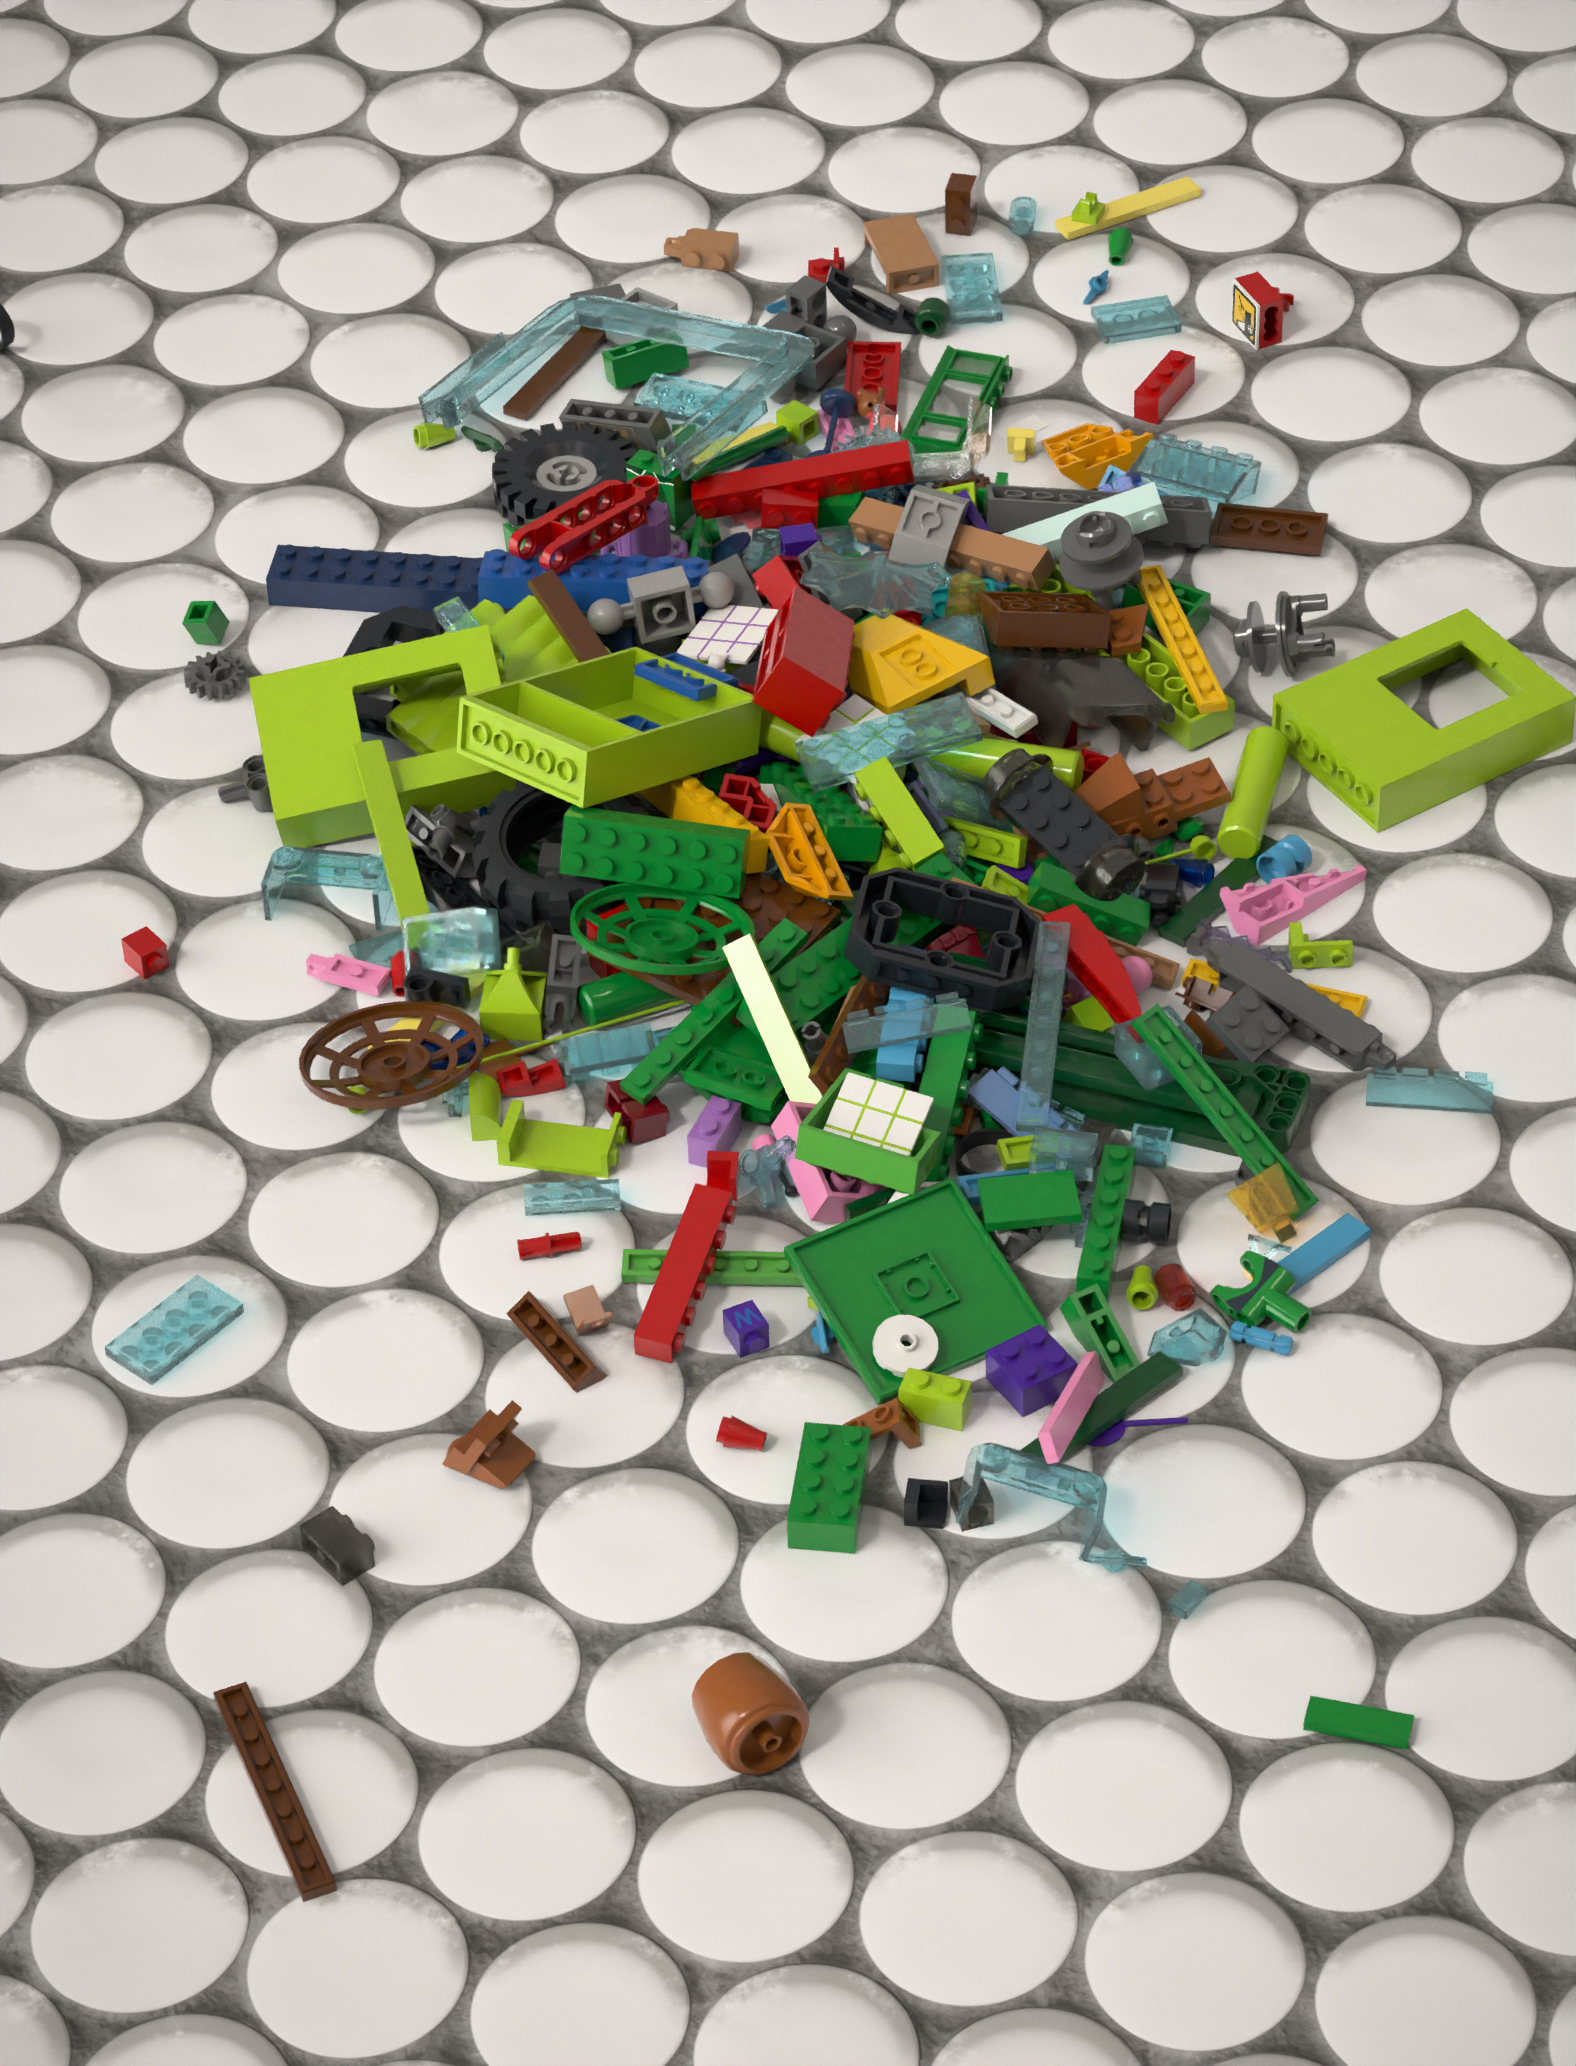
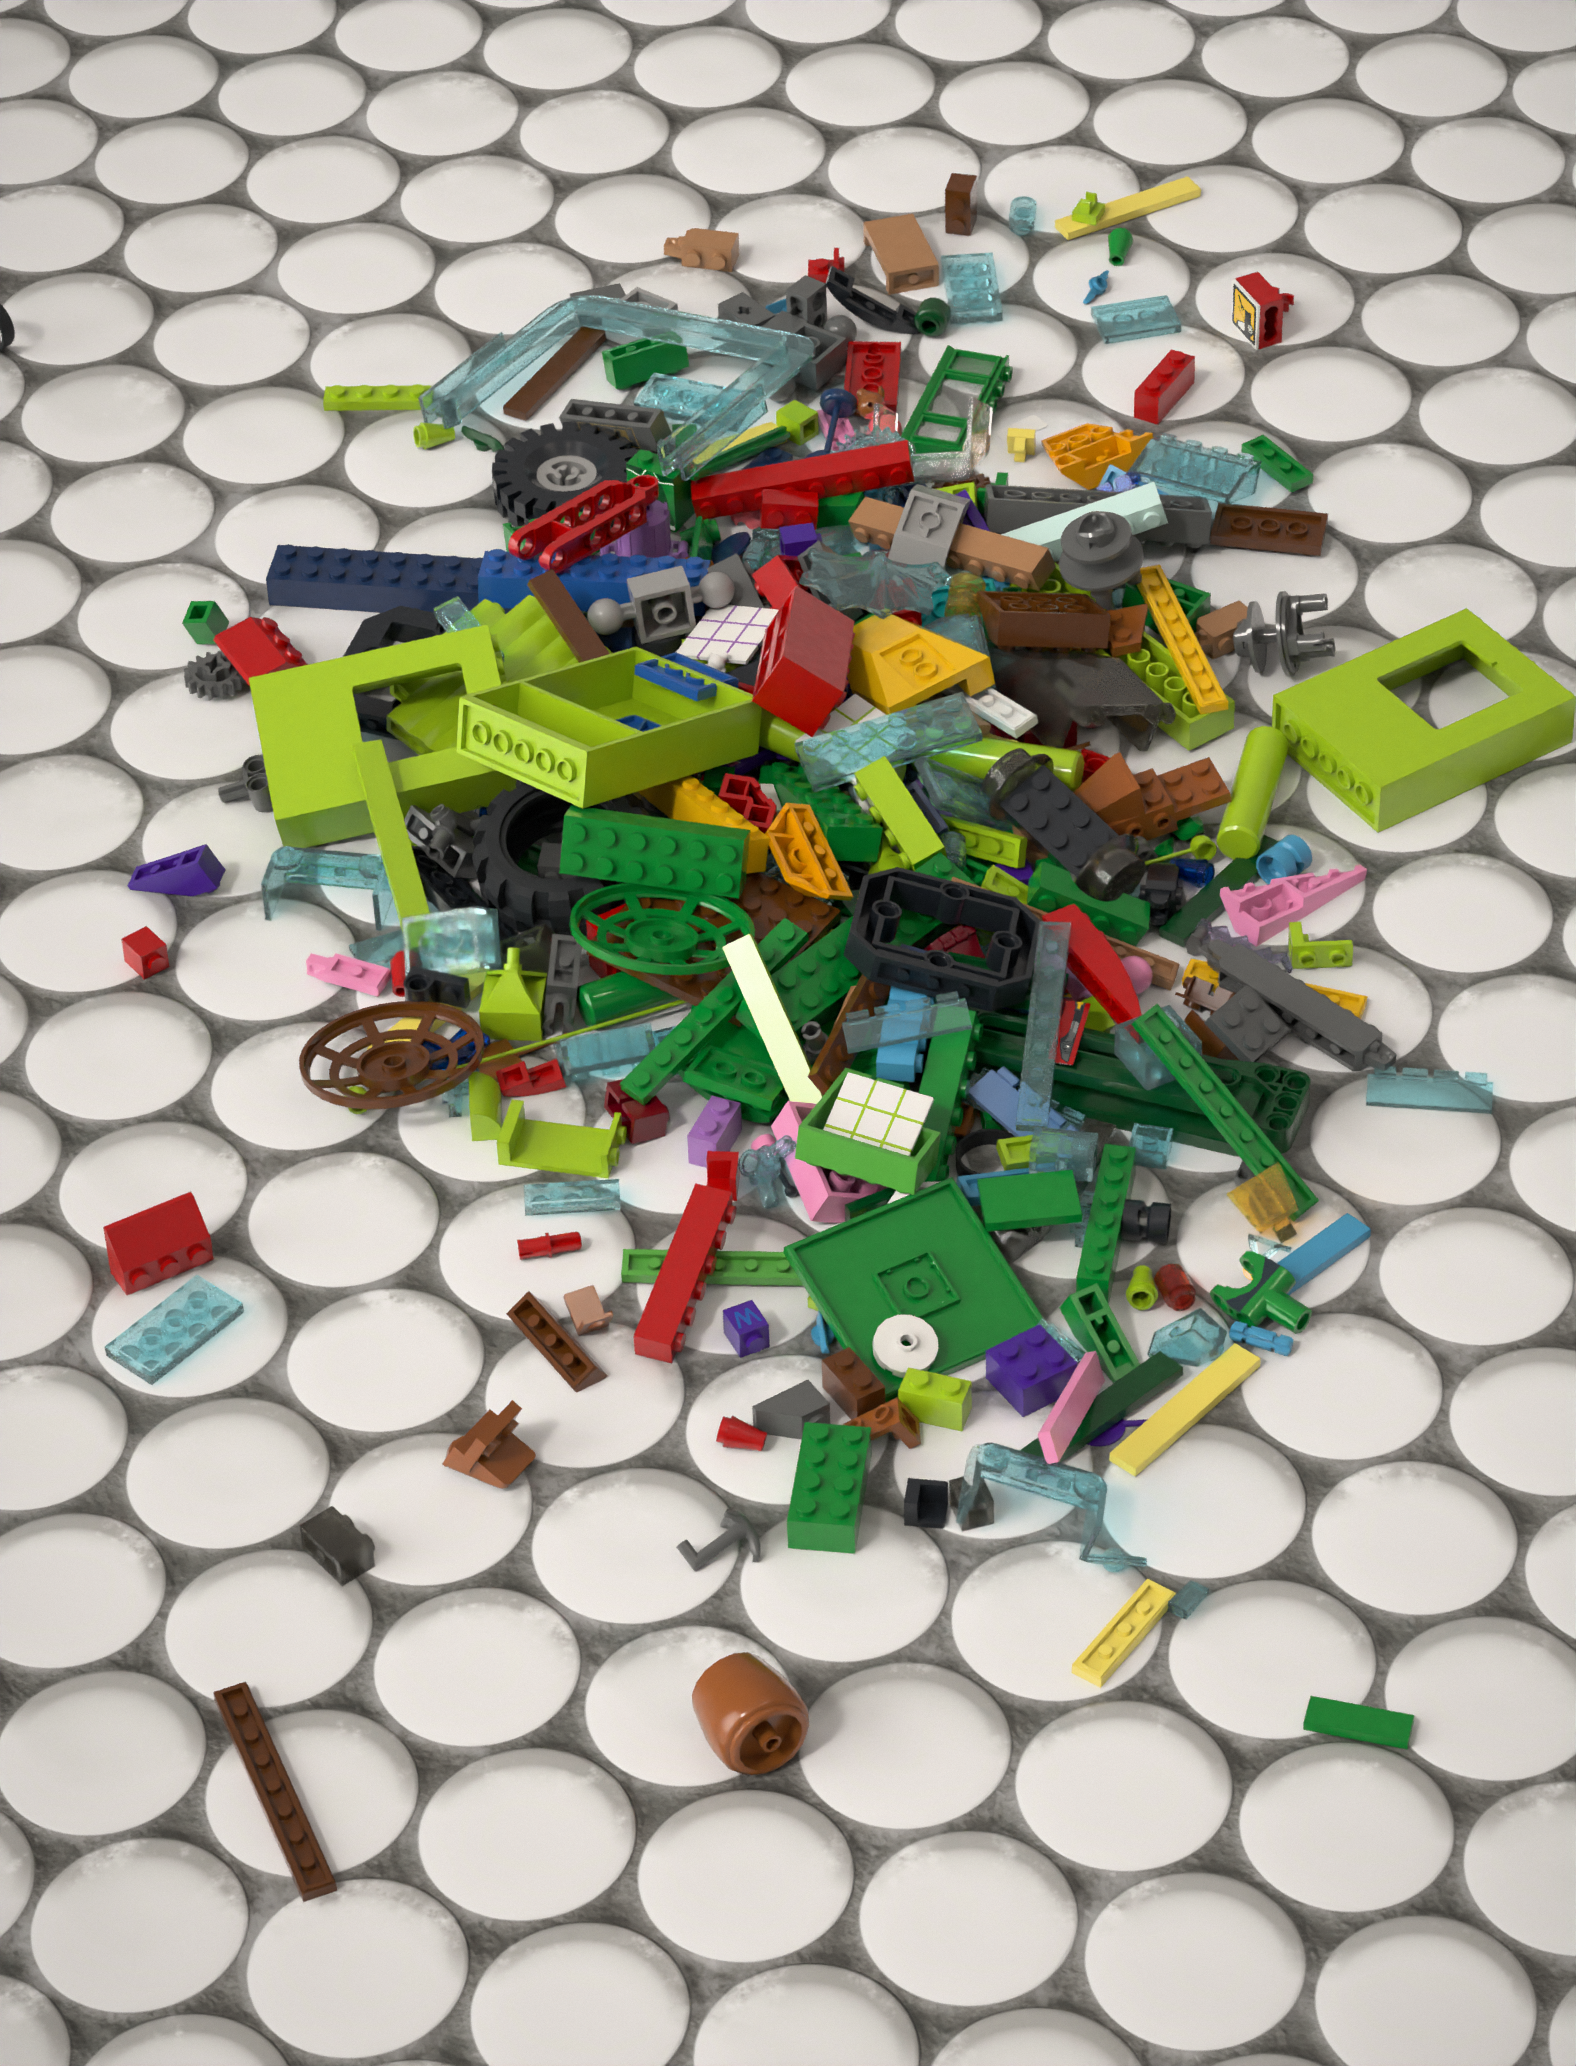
none -> red slope [103,1191,214,1295]
none -> dark purple slope [127,844,226,896]
none -> red slope [213,617,308,686]
none -> lime plate [323,384,432,411]
none -> dark grey piece [676,1509,761,1571]
none -> dark grey brick [717,292,775,348]
none -> dark grey slope [752,1380,830,1440]
none -> reddish brown brick [821,1347,885,1419]
none -> clear light blue plate [1037,1318,1086,1364]
none -> sticker [1049,1001,1091,1065]
none -> light yellow tile [1072,1579,1176,1688]
none -> light yellow tile [1109,1343,1261,1477]
none -> medium nougat hinge [1194,600,1248,660]
none -> green plate [1241,435,1314,493]

